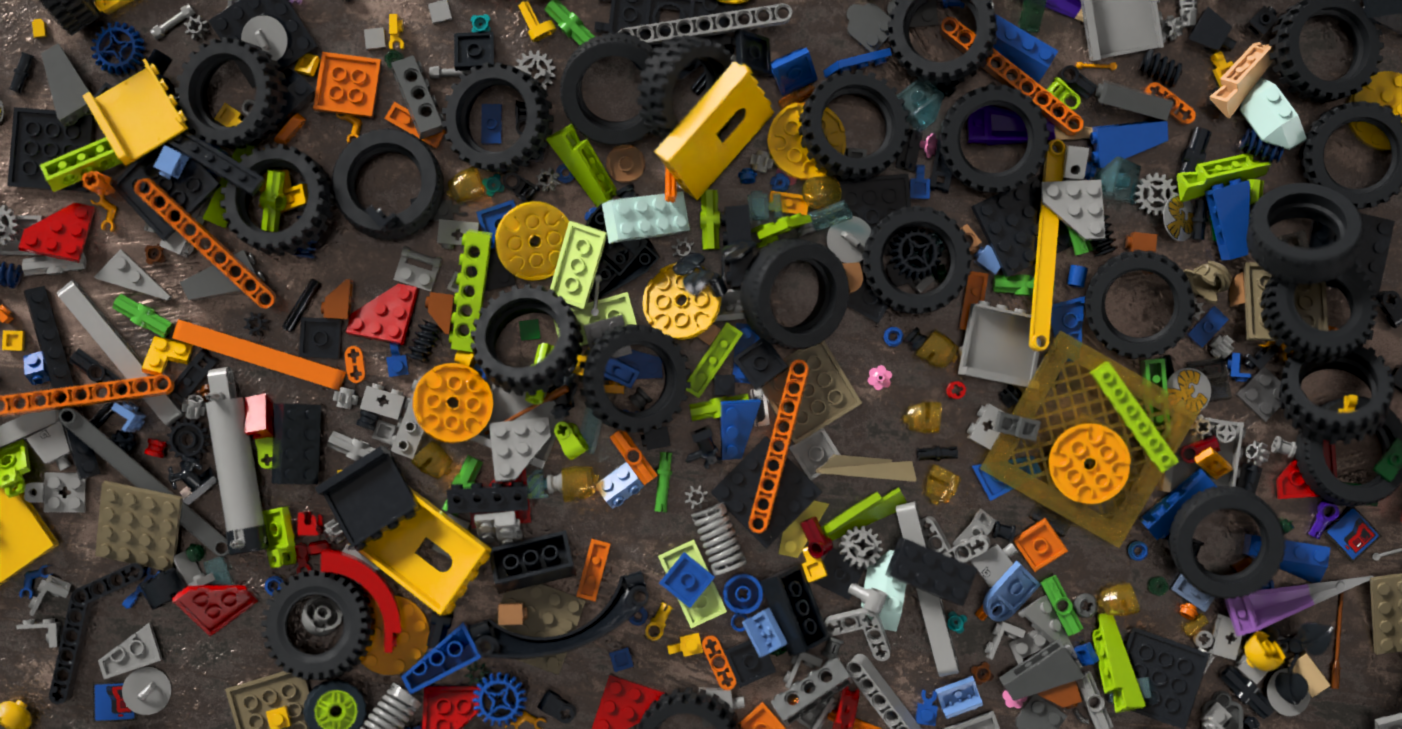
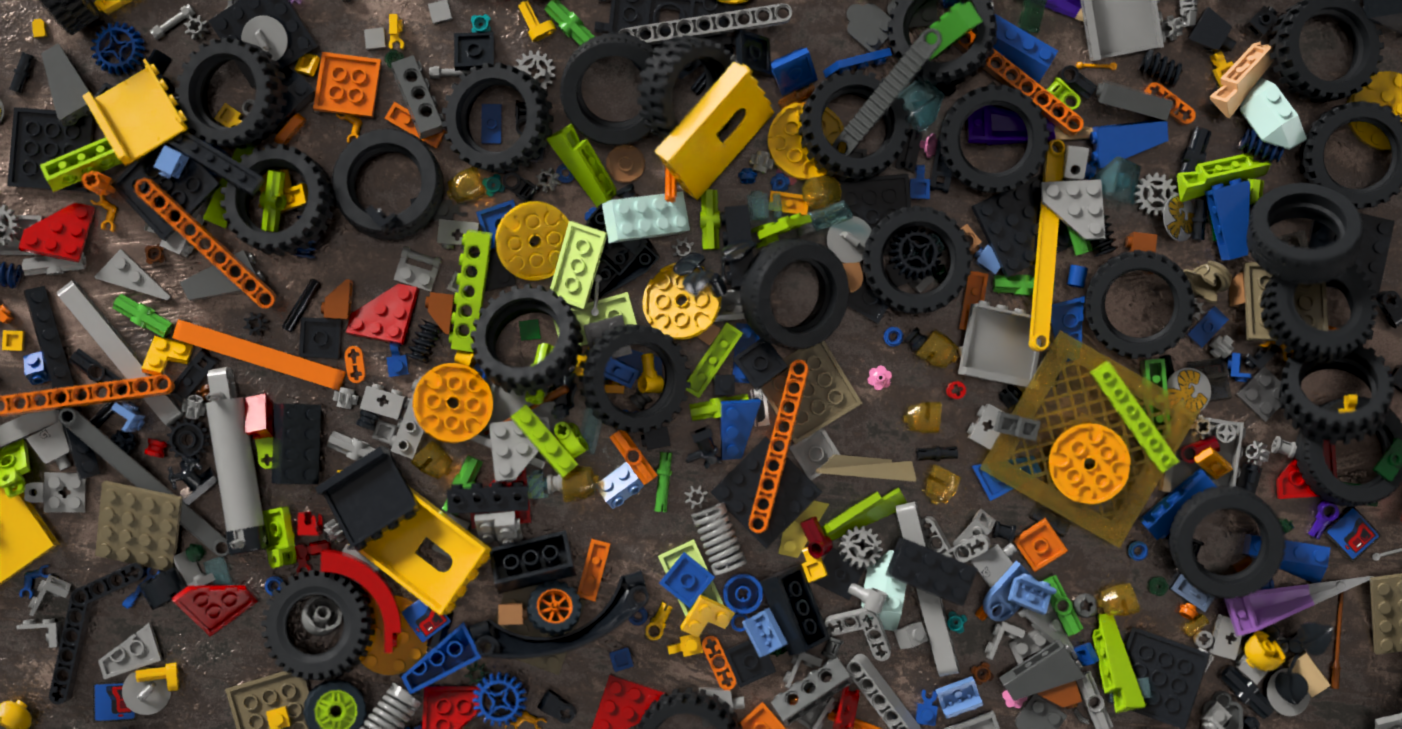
none -> yellow piece [136,663,179,691]
none -> sticker [402,599,451,642]
none -> lime plate [510,404,578,478]
none -> black wheel [527,580,581,636]
none -> yellow pin [638,353,664,393]
none -> yellow plate [680,595,735,637]
none -> dark grey gear [832,28,943,156]
none -> light grey brick [894,622,928,649]
none -> bright green brick [919,1,982,61]
none -> medium blue bracket [1008,574,1057,615]

